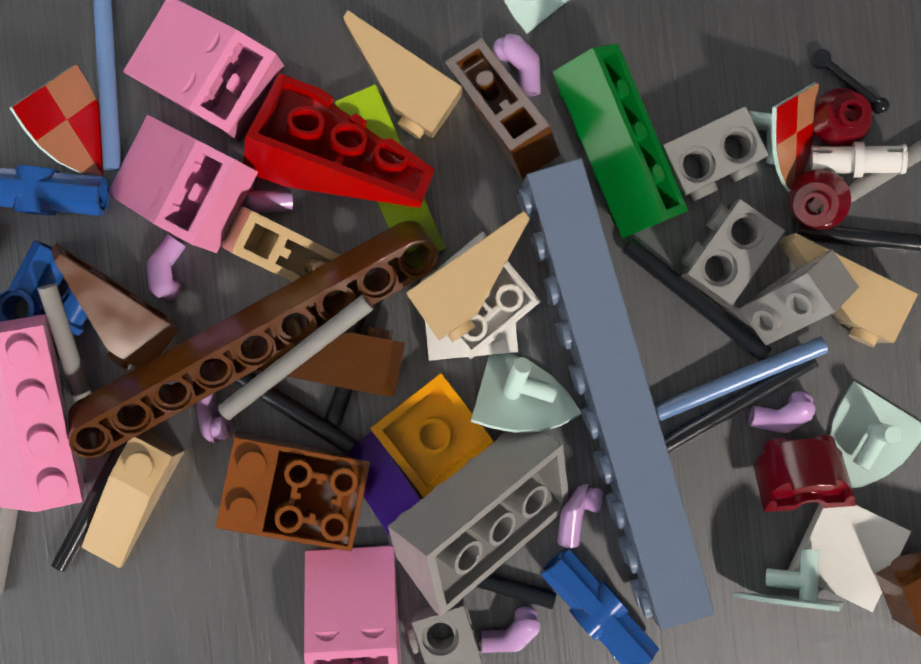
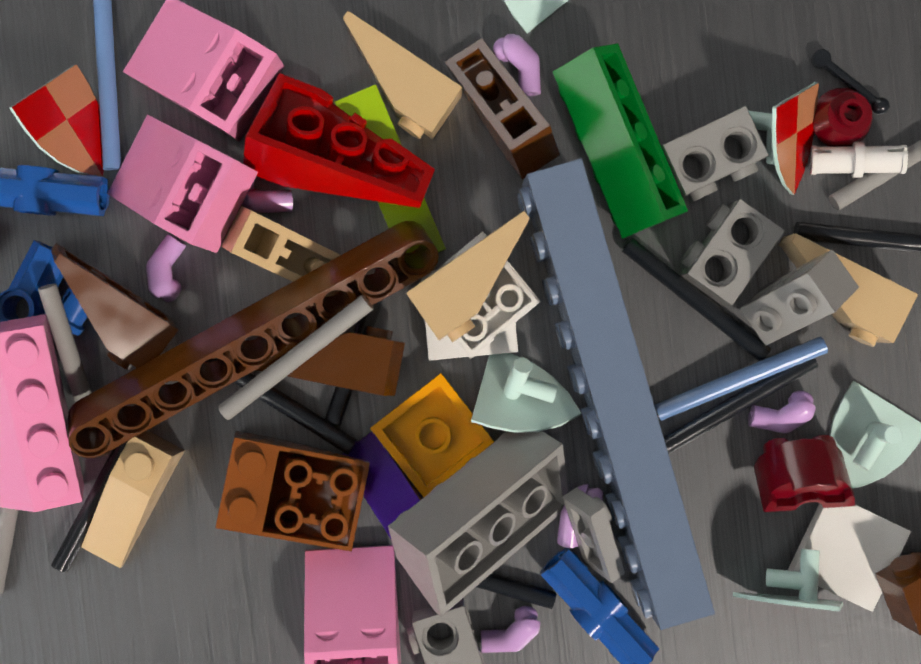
lavender arm [194,392,233,443] -> none
dark red cone [788,169,851,230] -> none
none -> light grey plate [562,487,625,583]

